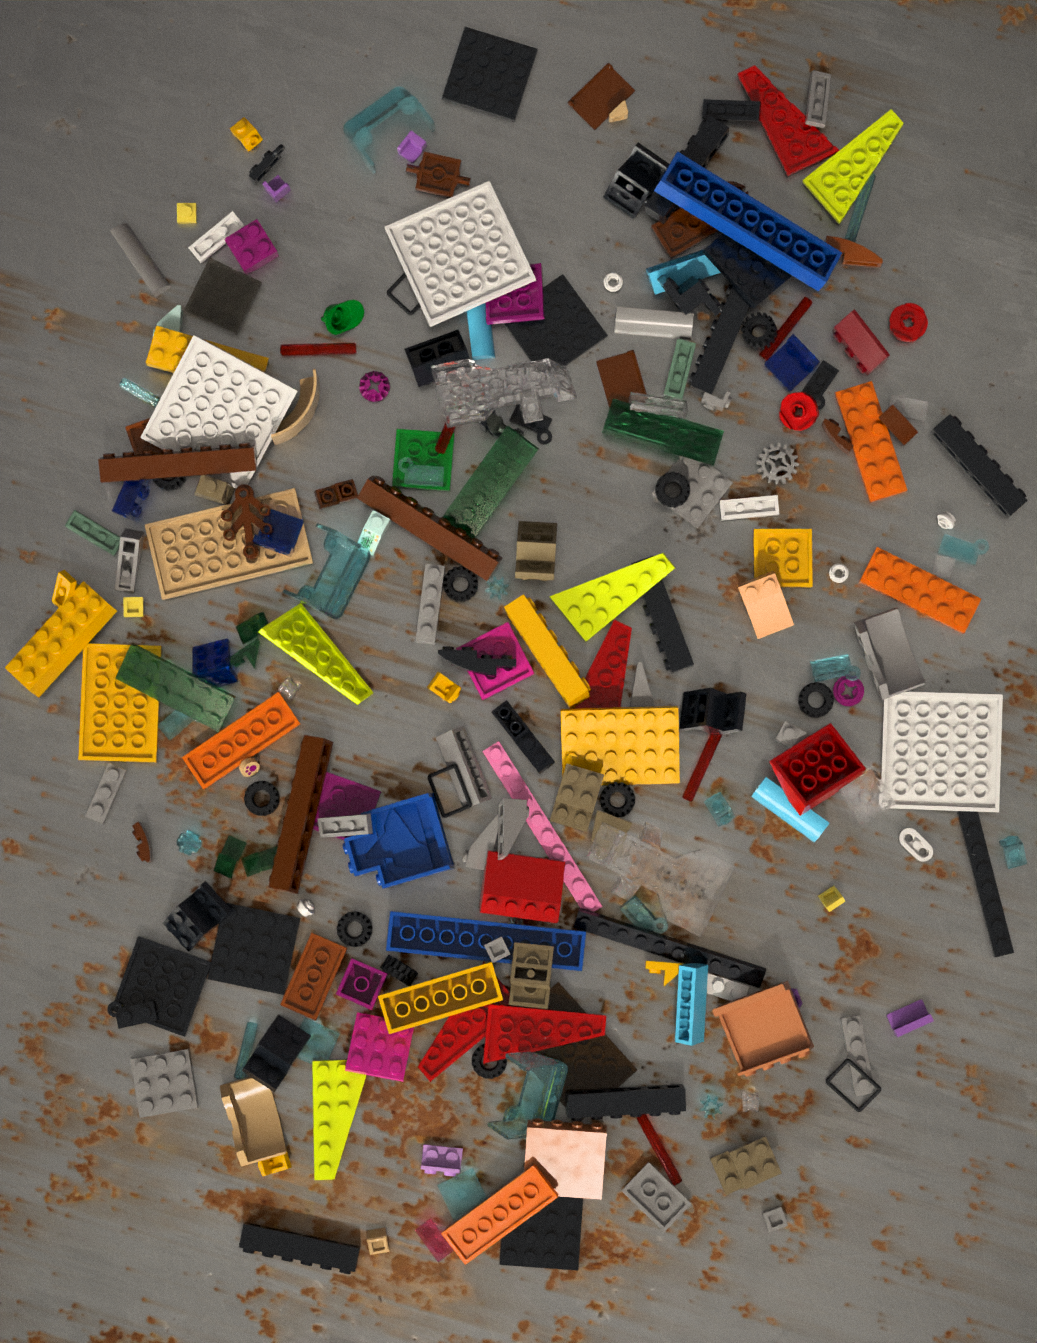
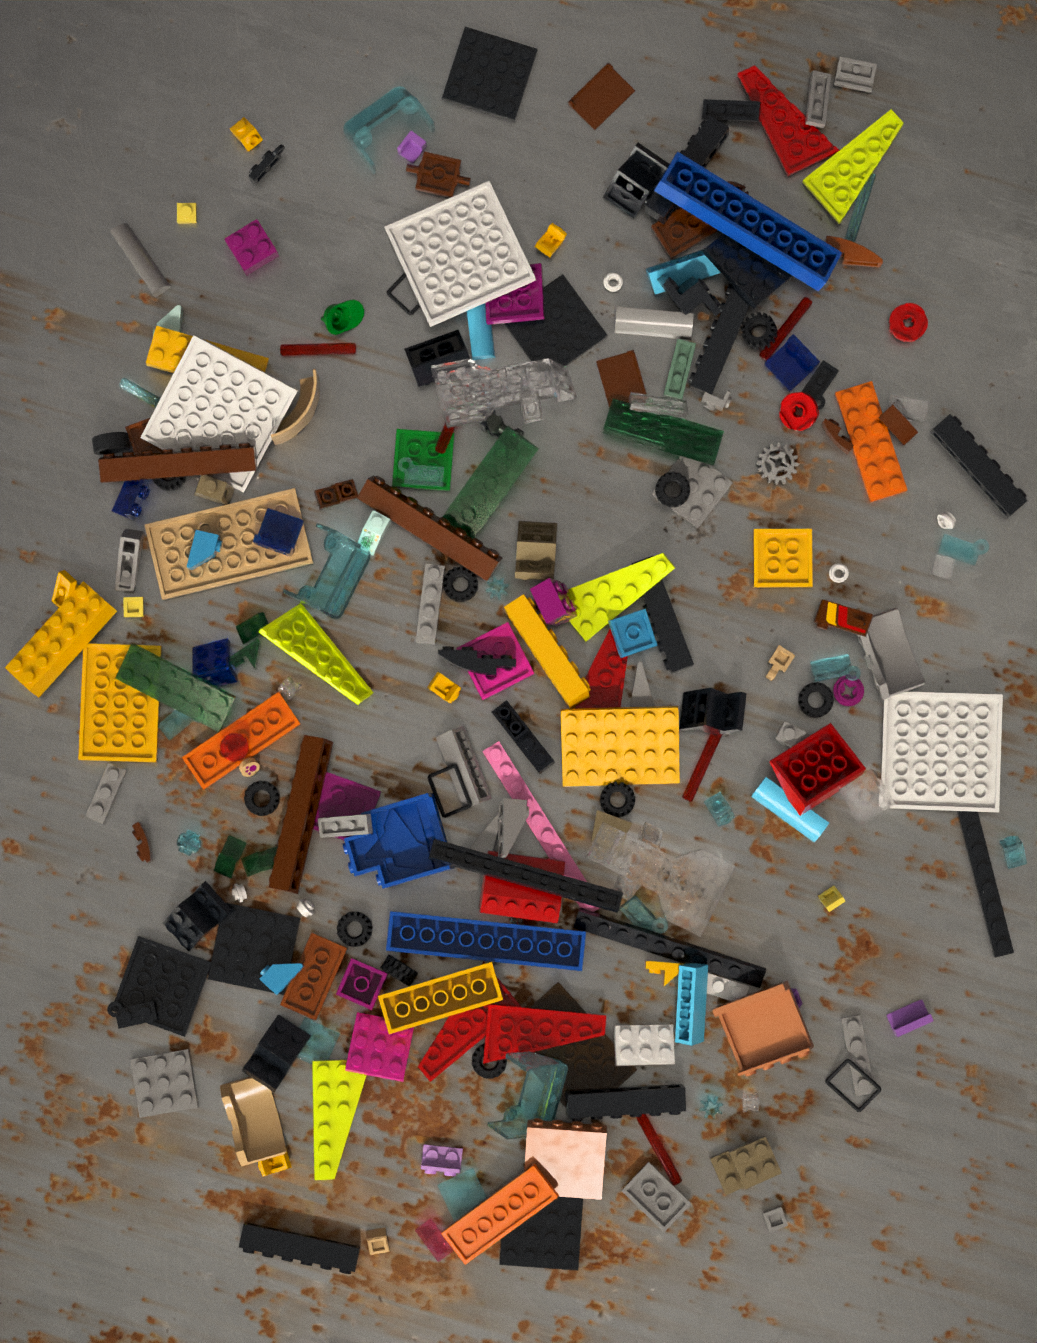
sand green tile [65,510,120,556] -> none
clear smoke plate [185,258,262,335] -> none
white plate [188,211,245,263] -> none
reddish brown plant [221,484,274,560] -> none
clear light blue axle [234,1022,258,1079] -> none
medium lavender panel [262,175,291,203] -> none
magenta gear [359,371,390,402] -> none
light grey plate [484,937,510,963] -> none
black hinge [509,403,553,445] -> none
dark tan bracket [509,942,554,1010] -> none
dark tan bracket [550,763,604,832] -> none
tan slope [609,100,628,123] -> none
white plate [719,495,779,521] -> none
light nougat slope [737,571,794,639] -> none
dark red slope [832,309,890,376] -> none
orange plate [859,547,981,634] -> none
white plate [899,828,933,862] -> none
none -> black tyre [92,432,130,455]
none -> dark azure slope [187,530,223,570]
none -> clear red plate [220,733,249,762]
none -> white plate [231,883,247,903]
none -> dark azure slope [260,963,305,995]
none -> black plate [428,839,623,913]
none -> magenta brick [530,578,577,627]
none -> yellow bracket [535,223,567,258]
none -> dark azure plate [608,609,658,658]
none -> white plate [614,1024,675,1066]
none -> tan plate [766,645,795,681]
none -> reddish brown door [814,600,874,637]
none -> light grey plate [834,57,877,93]

